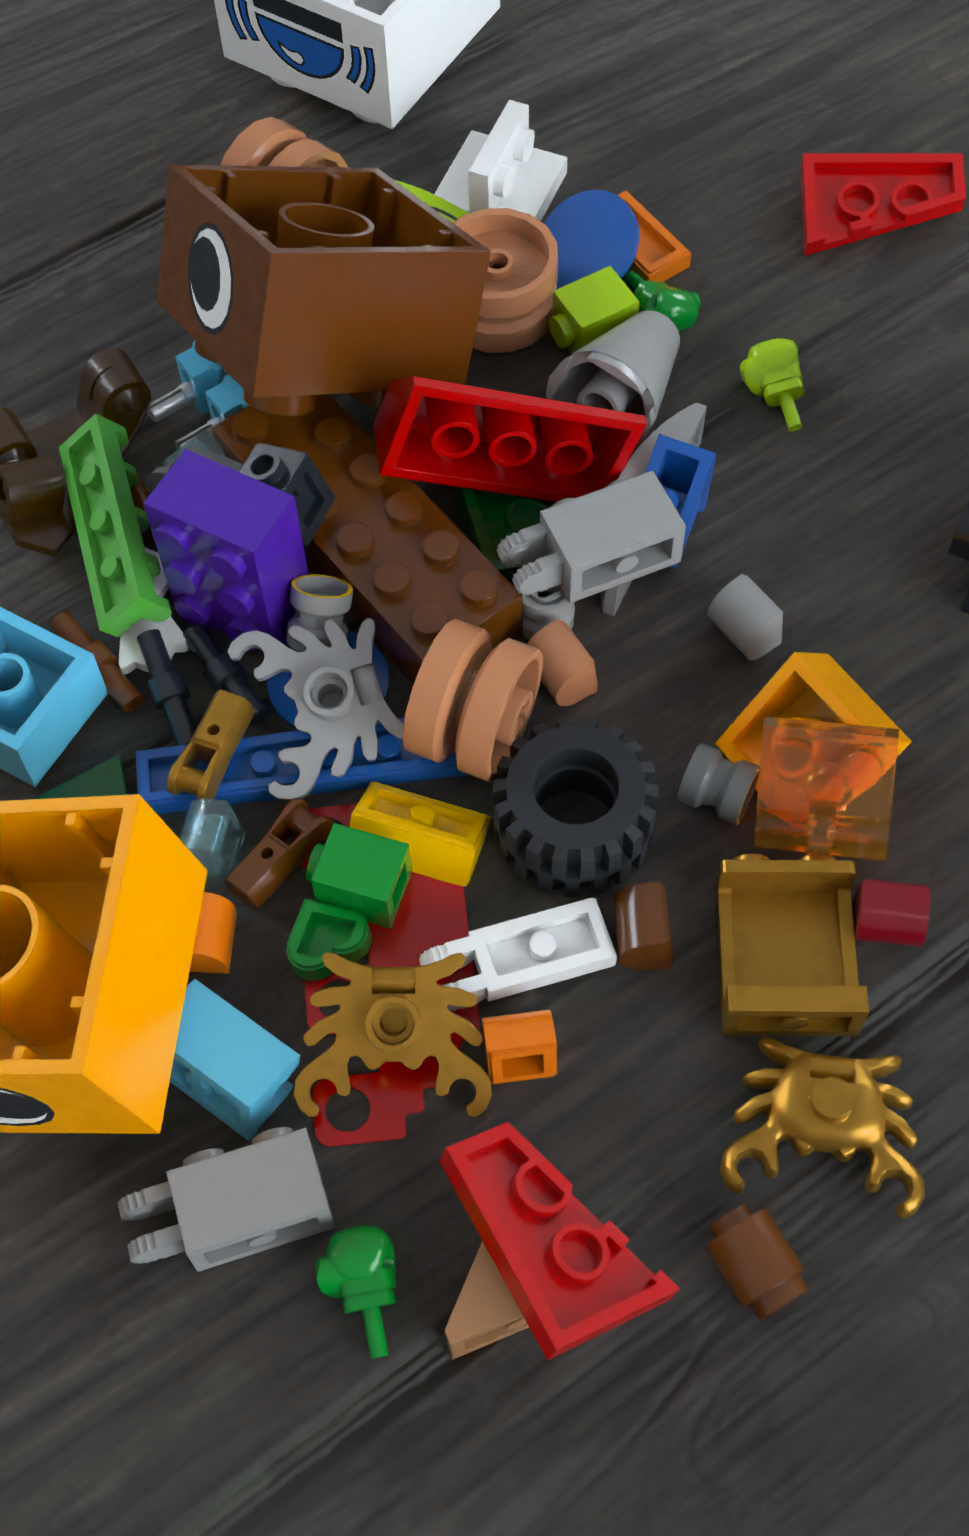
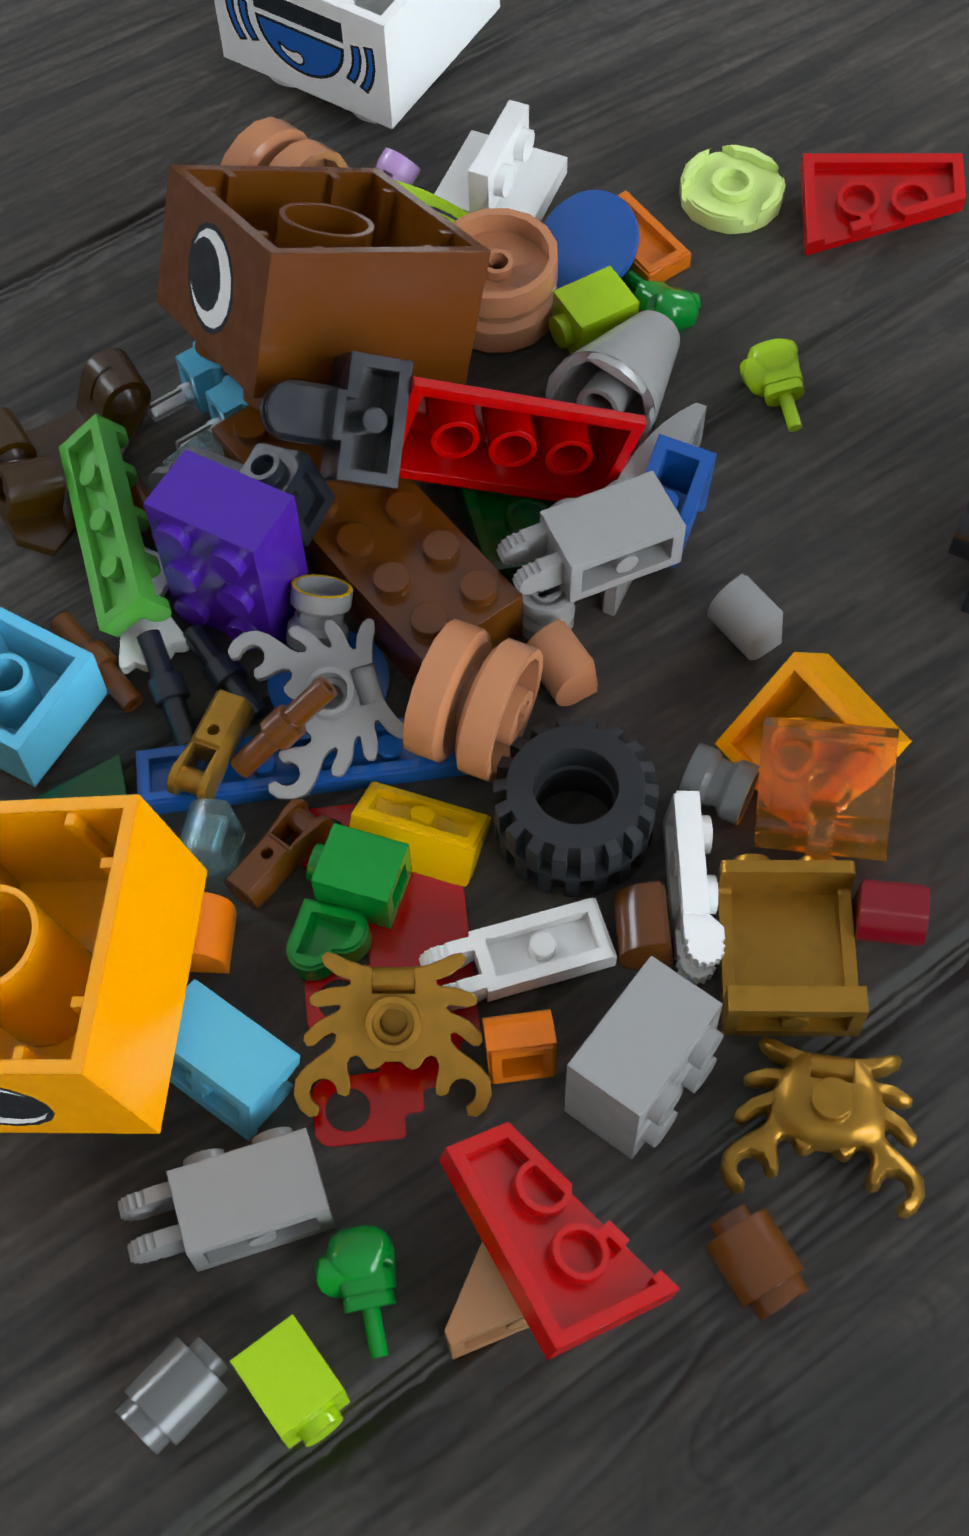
none -> dark grey brick [115,1336,229,1455]
none -> reddish brown bar [230,676,337,778]
none -> lime brick [230,1314,350,1449]
none -> black brick [260,351,414,489]
none -> lavender hinge [376,147,421,185]
none -> light grey brick [564,956,724,1159]
none -> white hinge [662,791,726,985]
none -> yellowish green tile [679,145,786,234]

